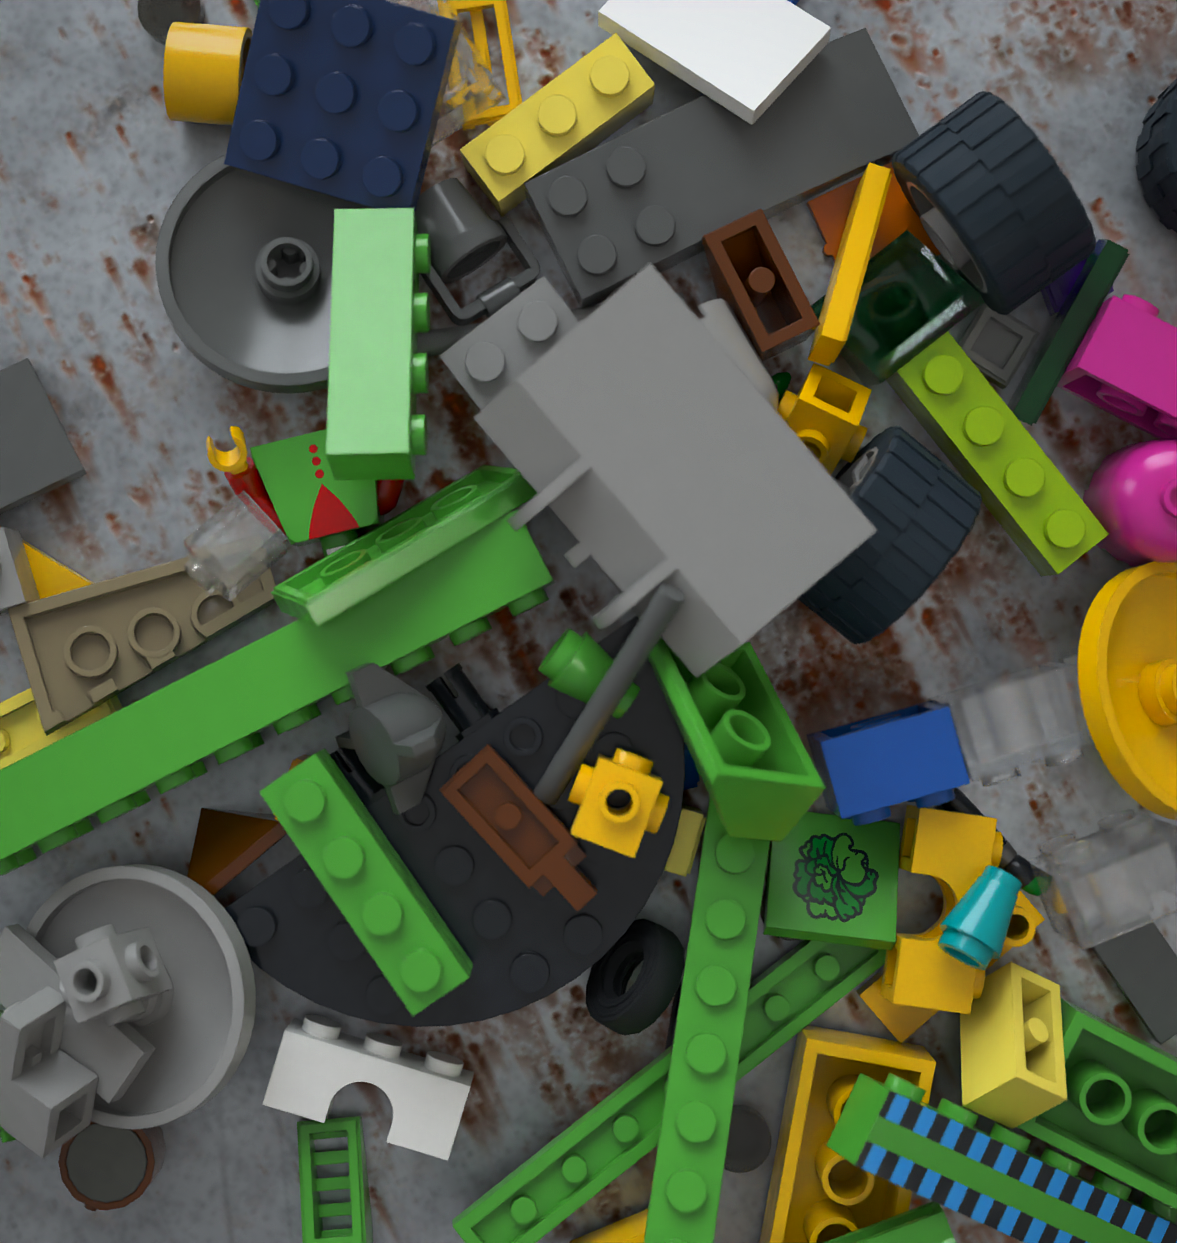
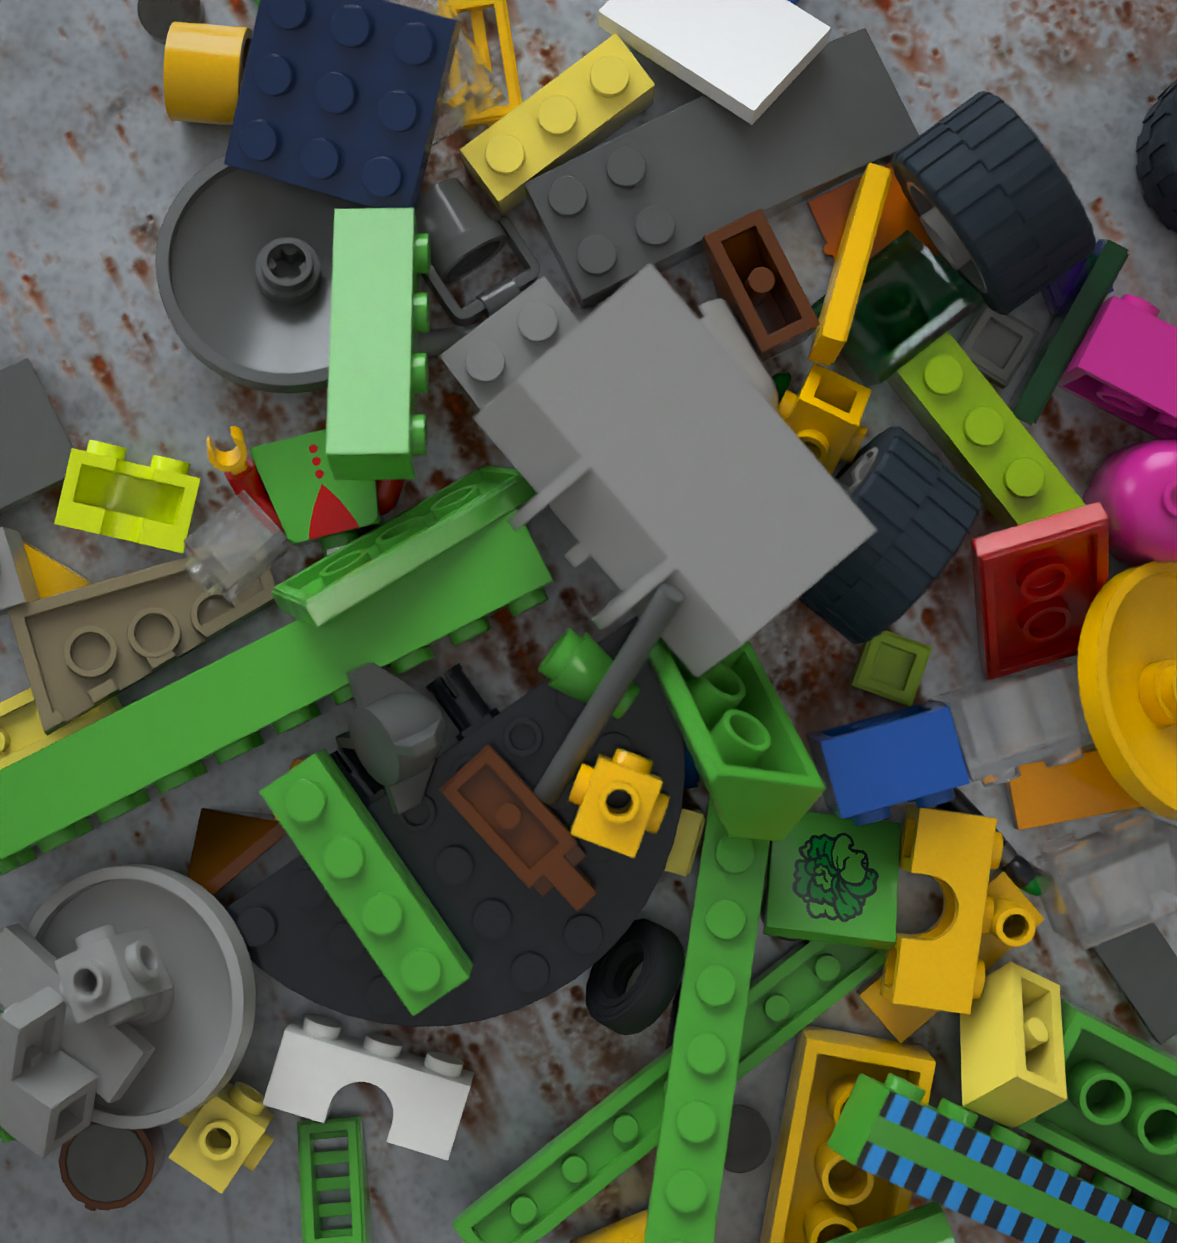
teal cone [938,865,1022,970] -> none
none -> neon yellow cylinder [54,440,201,553]
none -> light yellow brick [168,1082,275,1194]
none -> lime tile [849,631,933,707]
none -> red tile [971,501,1109,680]
none -> light orange tile [1002,748,1143,830]

